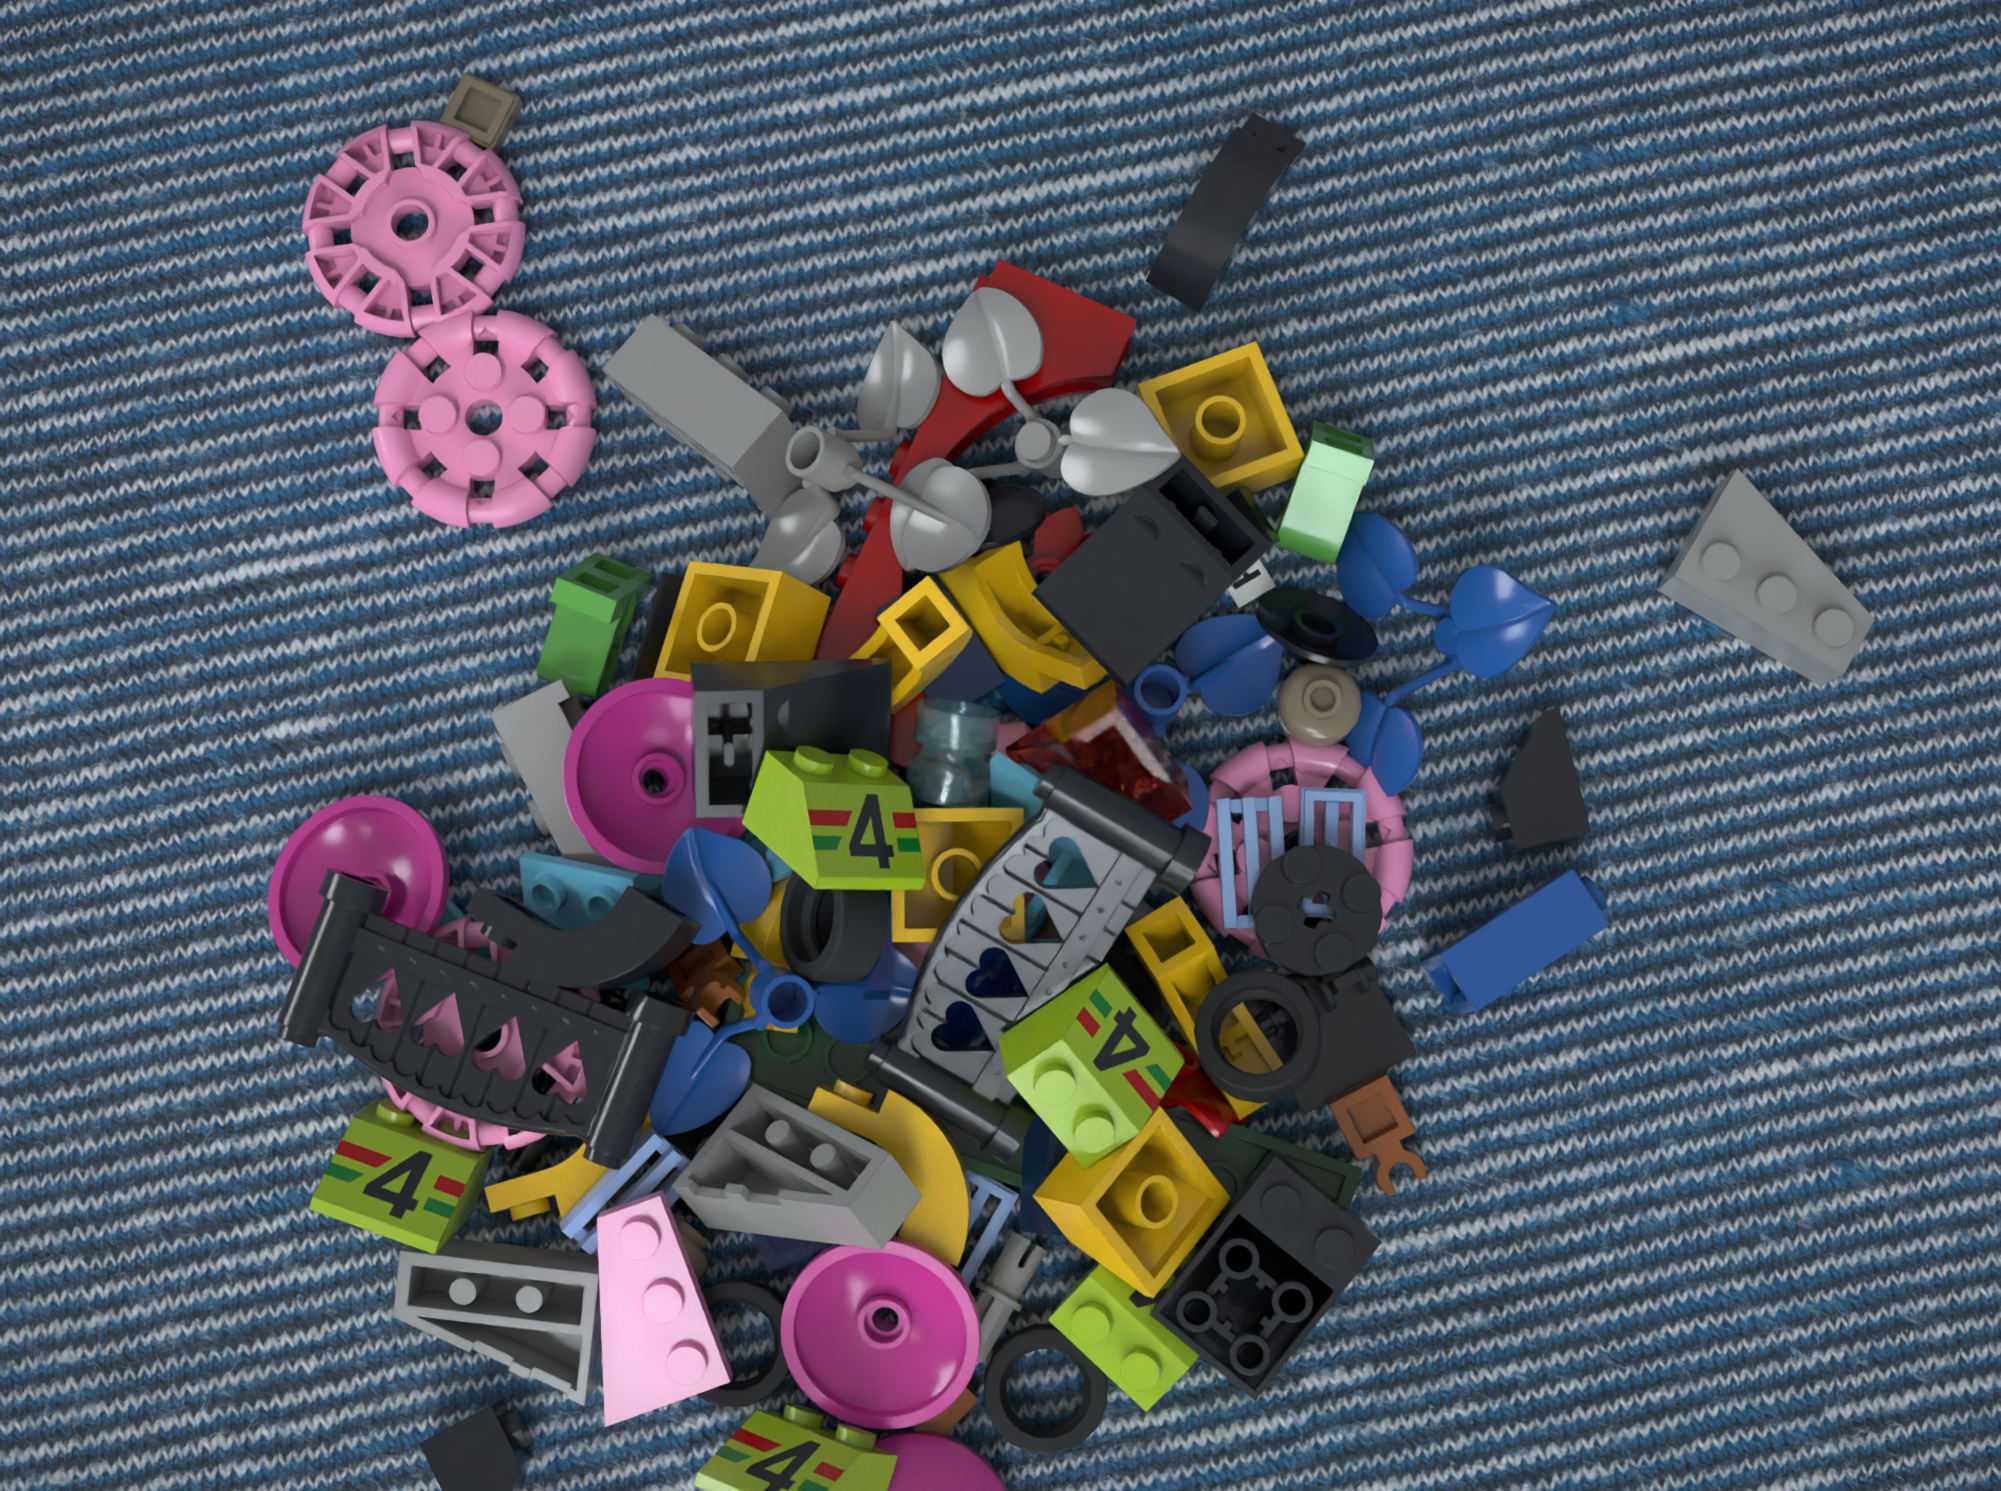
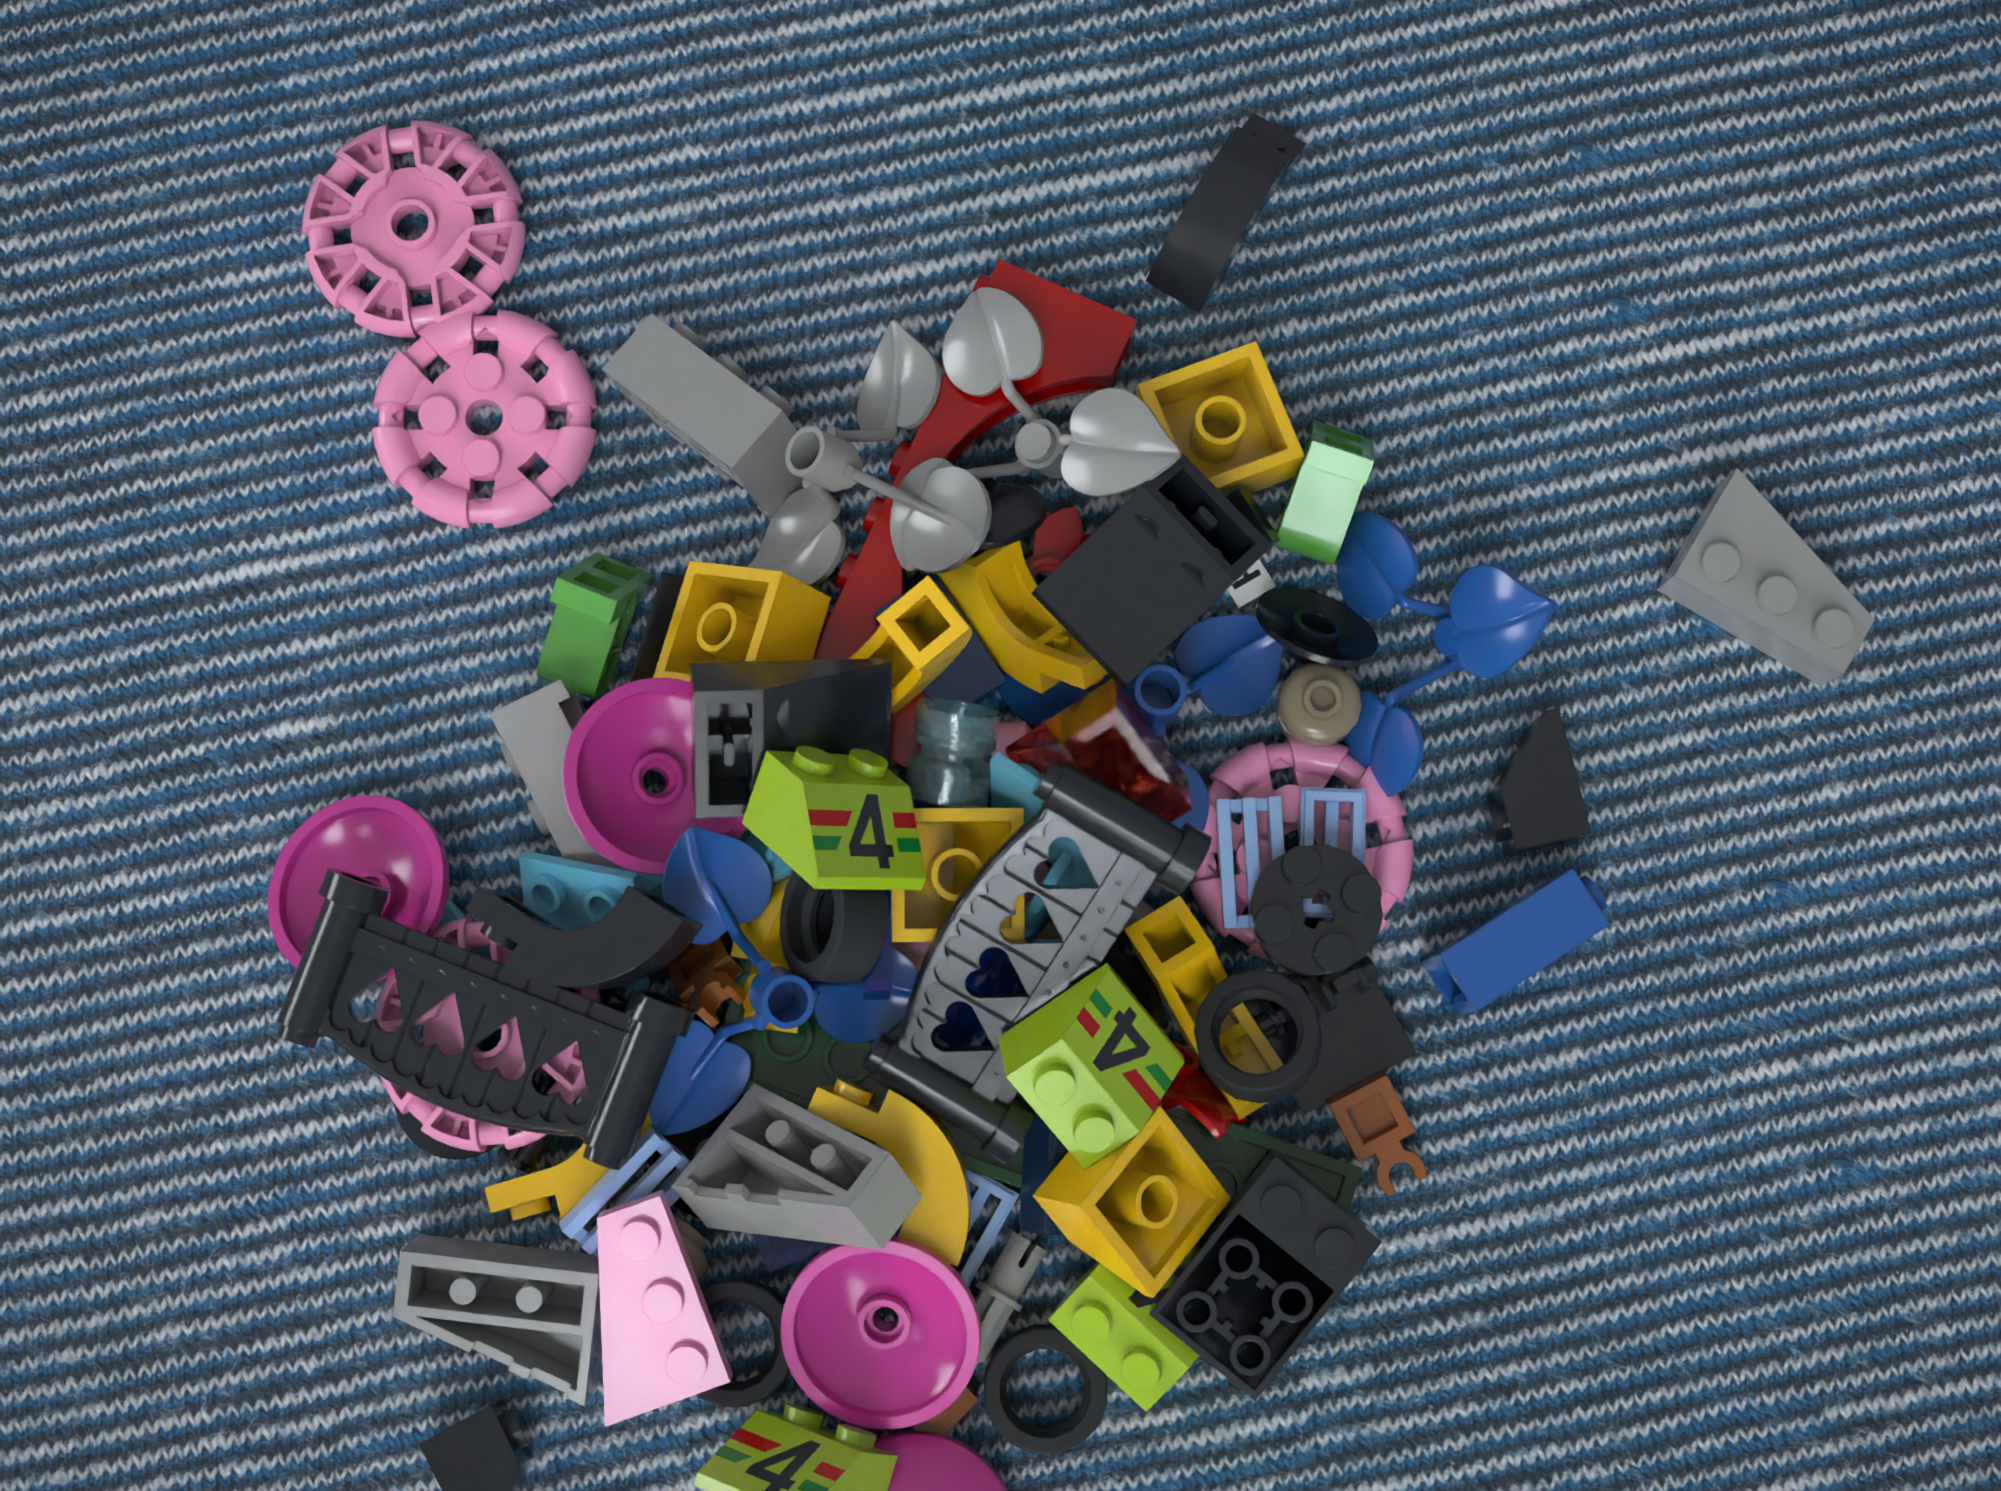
lime slope [309,1098,495,1254] -> none
dark tan tile [439,72,523,155] -> none

